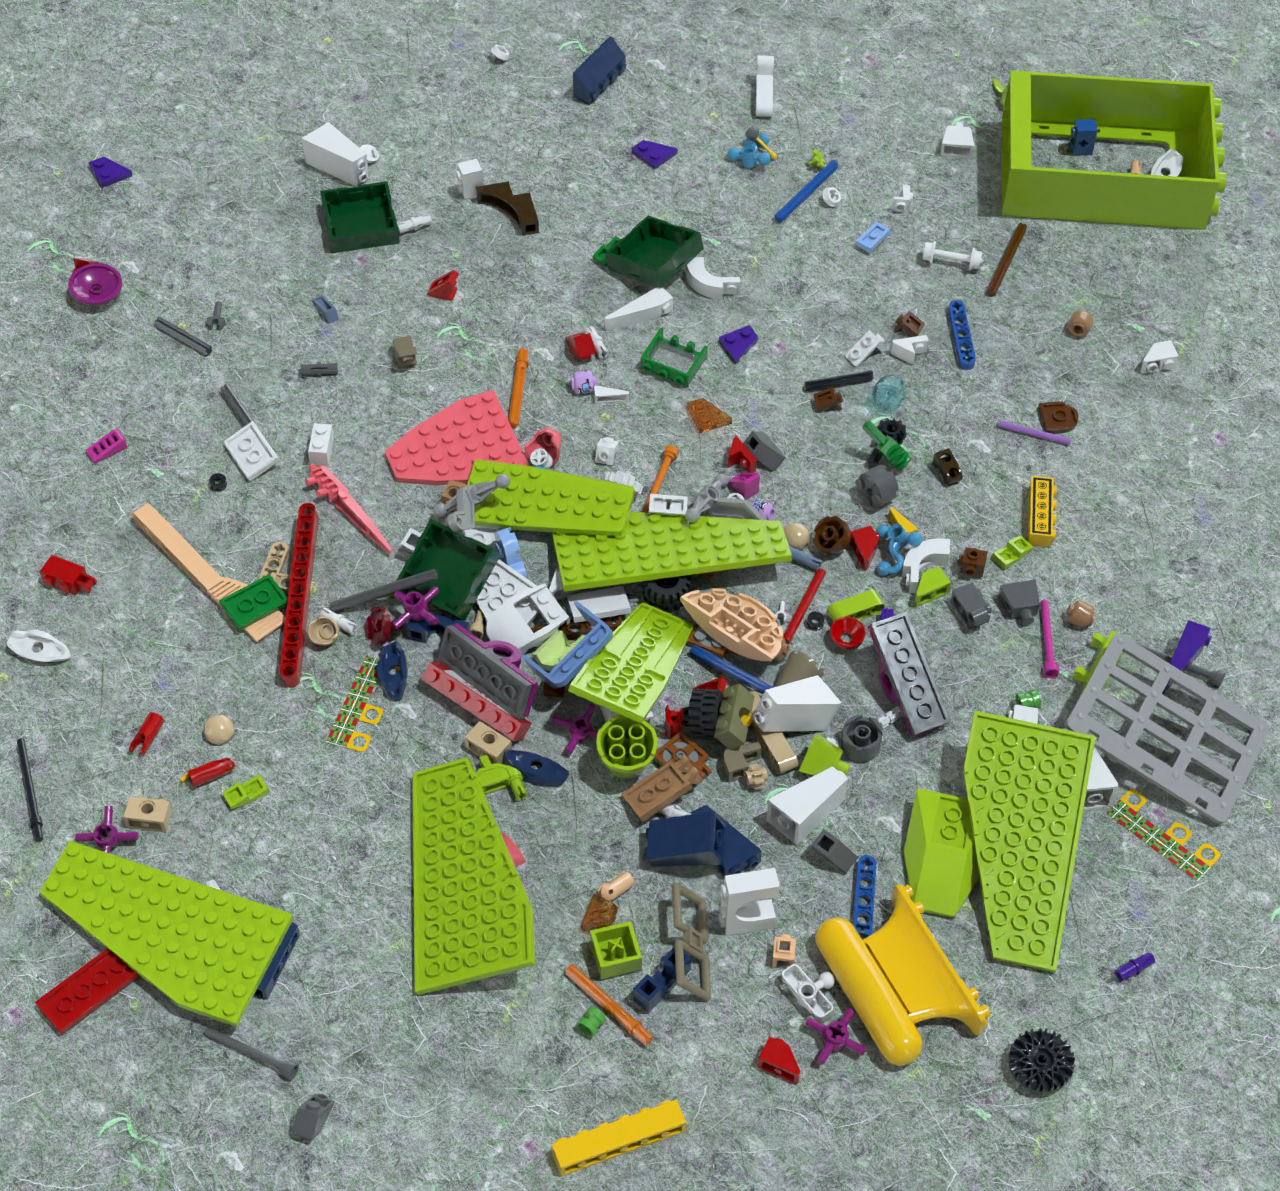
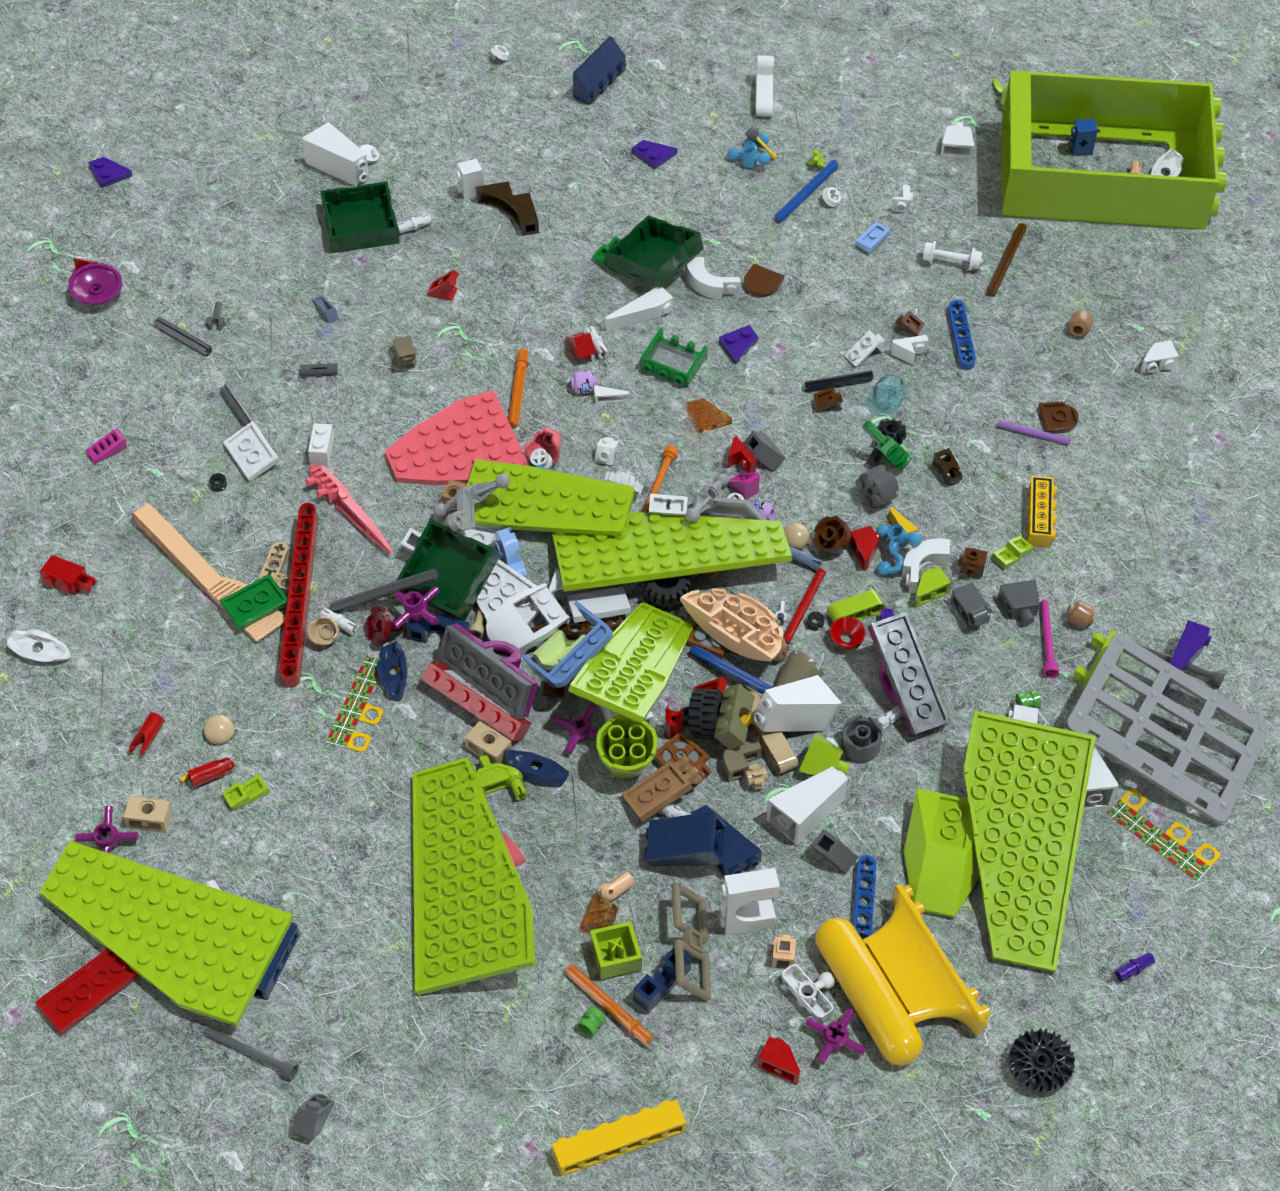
black bar [17,738,43,842] -> none
none -> reddish brown tile [744,264,785,297]

